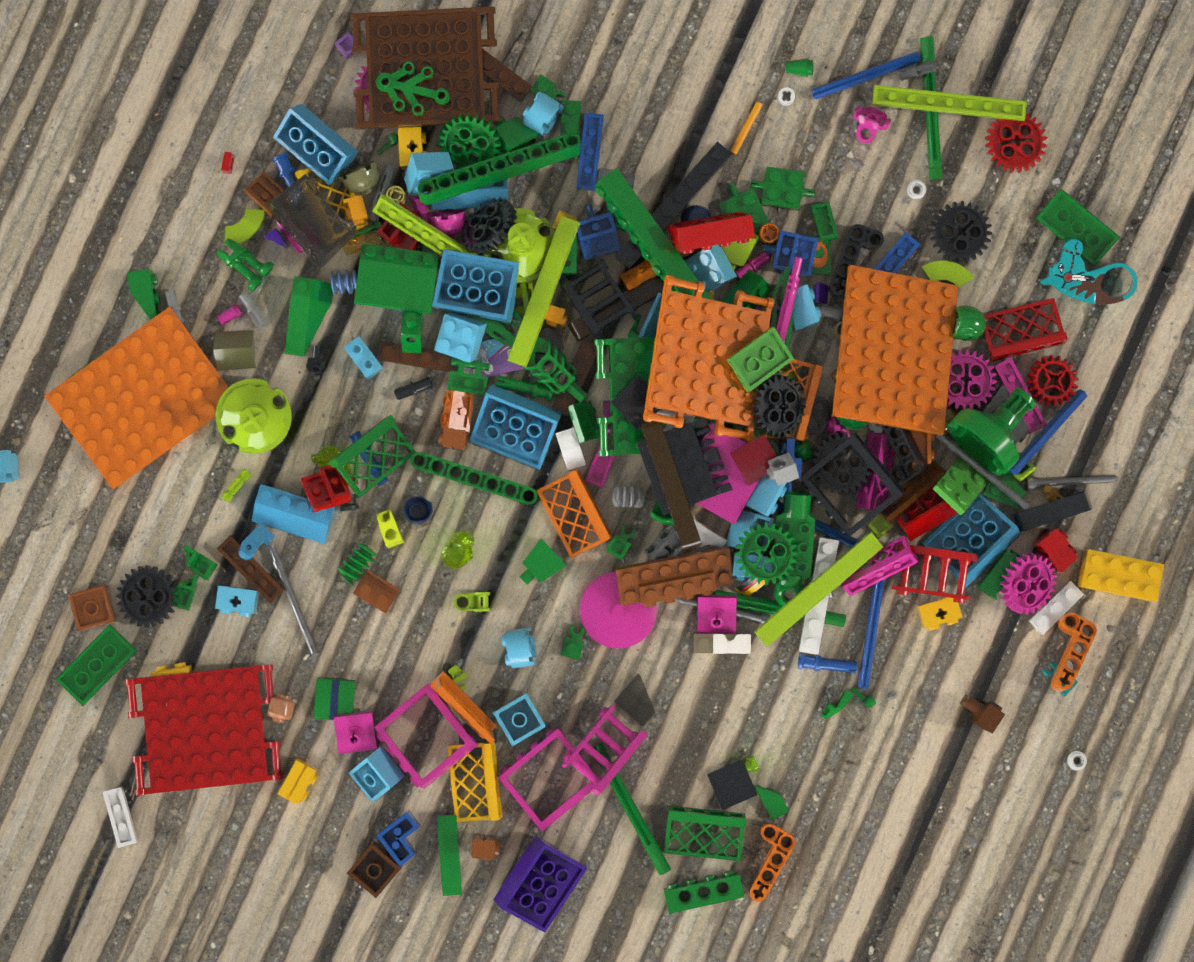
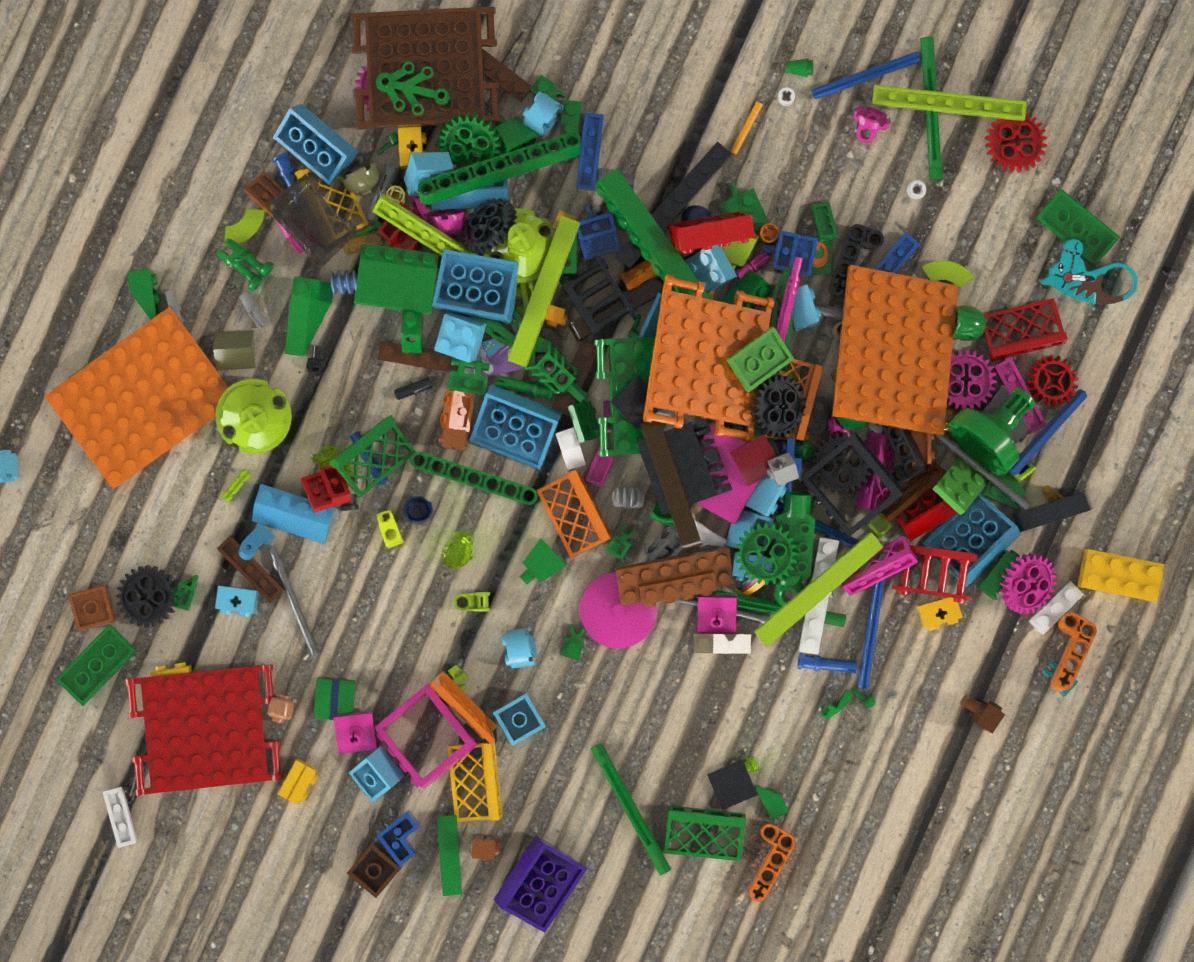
green slope [183,545,218,581] -> none
dark pink pin [217,304,243,326] -> none
red tile [221,151,235,174] -> none
dark purple slope [264,229,288,249] -> none
medium lavender tile [334,32,353,59] -> none
green piece [337,543,379,585] -> none
light orange brick [342,195,368,227] -> none
medium azure brick [344,336,384,380] -> none
dark orange plate [353,570,401,613] -> none
dark pink window [498,727,598,831] -> none
dark pink fence [561,705,648,796] -> none
clear smoke wing [614,673,655,727] -> none
green brick [663,870,744,914] -> none
green plate [750,167,816,211] -> none
dark purple slope [813,283,828,304] -> none
dark grey axle [898,60,937,81] -> none
black gear [929,201,992,264] -> none
flat silver piece [1025,475,1118,491] -> none
red brick [1032,528,1078,573] -> none
white plate [1067,751,1087,770] -> none

